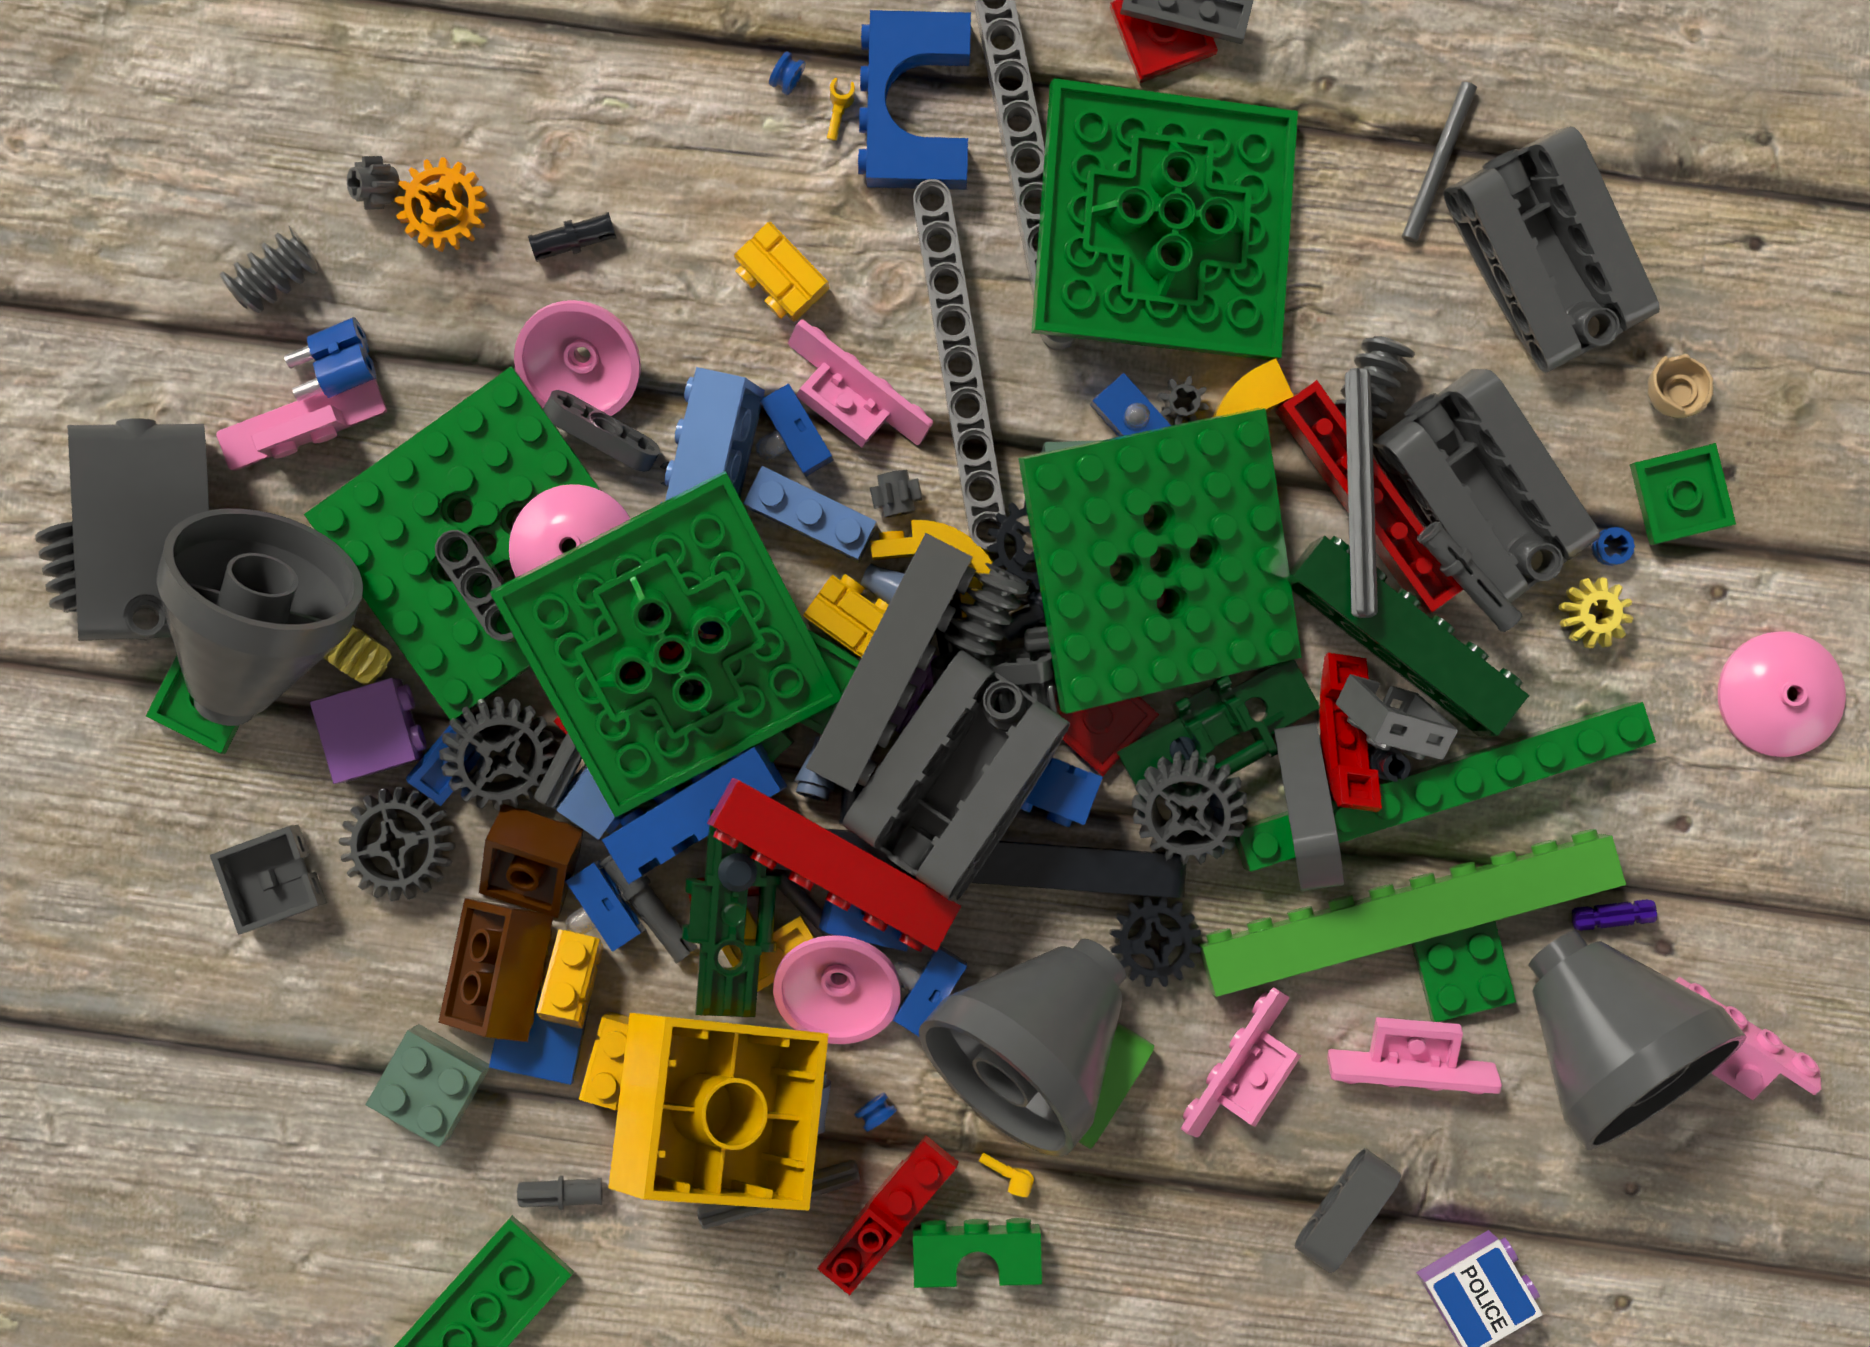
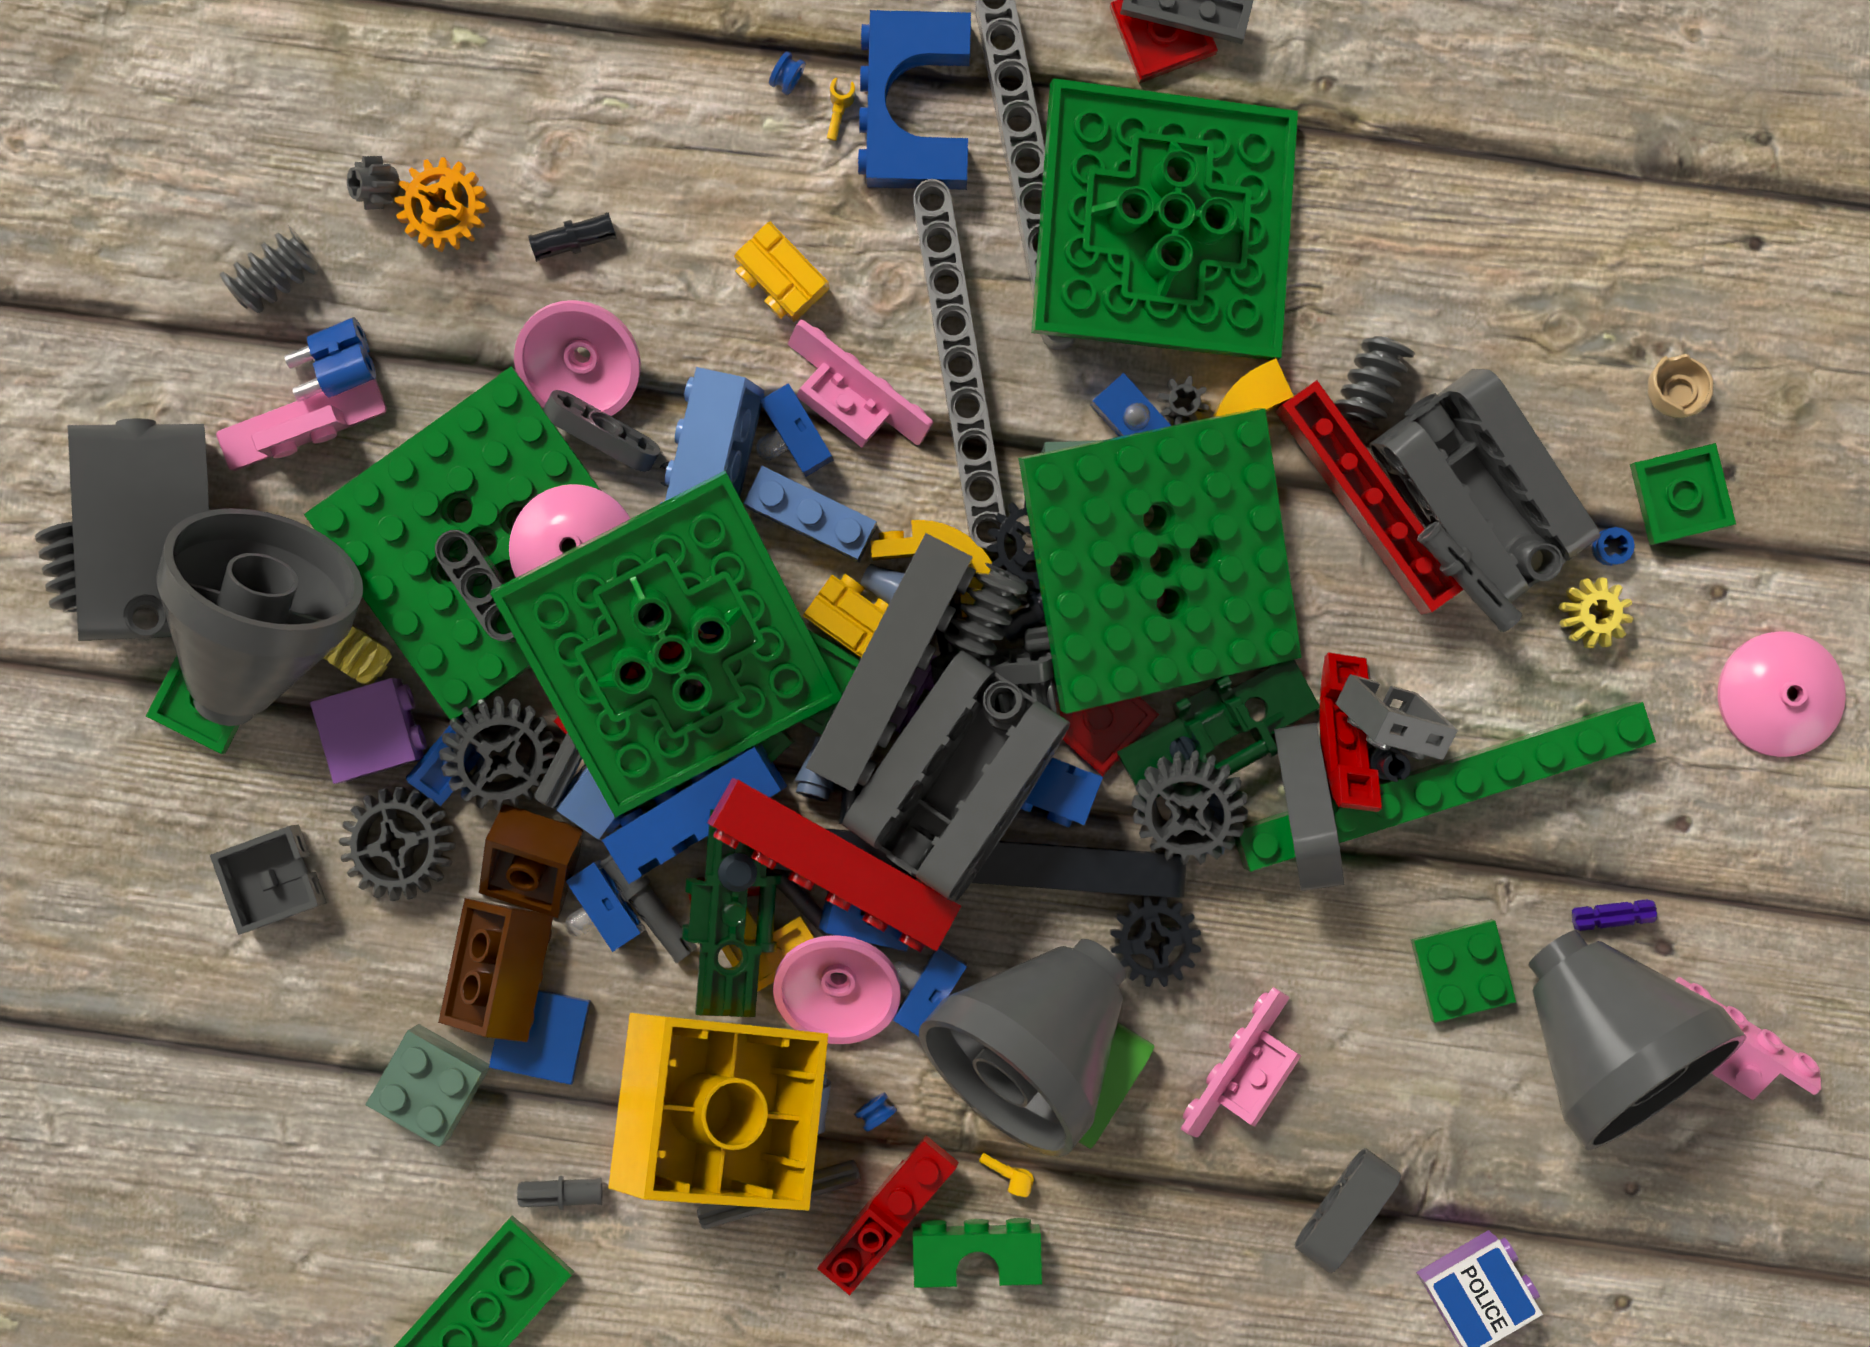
yellow brick [536,929,604,1028] -> none
yellow brick [579,1011,629,1110] -> none
dark grey gear [870,470,922,518] -> none
bright green brick [1198,829,1626,997] -> none
dark green brick [1287,536,1530,736] -> none
bright pink bracket [1327,1017,1502,1094] -> none
axle [1345,368,1378,618] -> none
dark grey bar [1402,82,1477,243] -> none
dark grey panel [1443,126,1660,373] -> none

